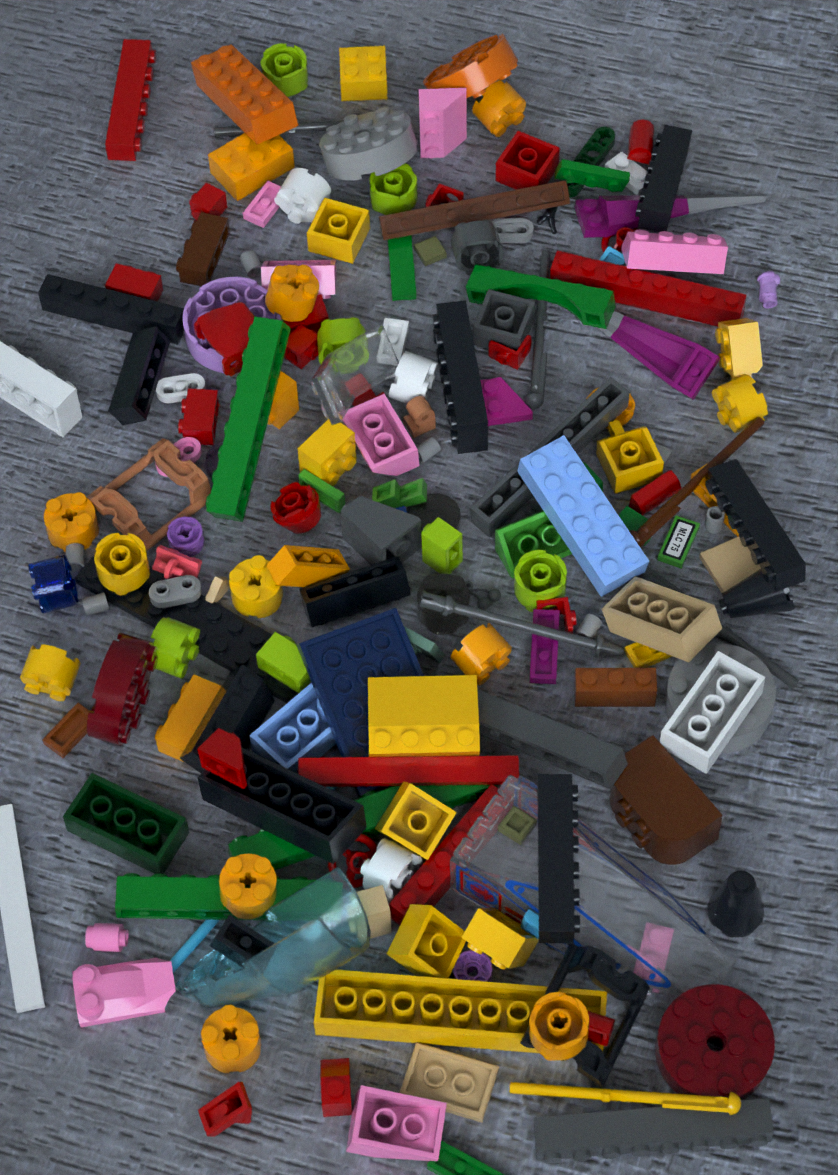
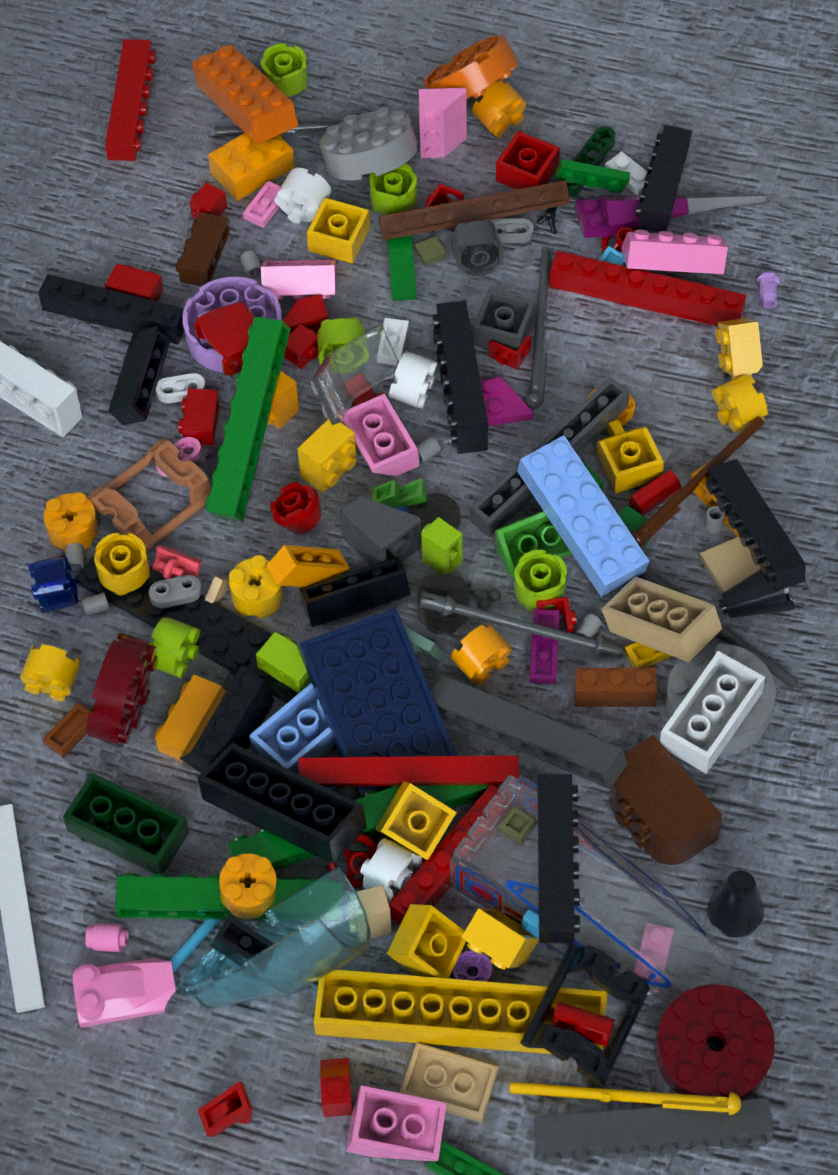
medium lavender wheel [166,516,204,557] -> none
red slope [197,728,247,789] -> none
light orange brick [201,1005,261,1073] -> none
light orange brick [265,265,319,322] -> none
bright green tile [298,469,345,513] -> none
yellow brick [339,46,388,101] -> none
yellow slope [368,675,480,757] -> none
nougat leg [403,396,436,438] -> none
green arch [466,265,616,329] -> none
light orange brick [529,992,589,1061] -> none
magenta plate [599,311,721,400] -> none
red brick [627,119,654,165] -> none
tile [657,515,700,569] -> none

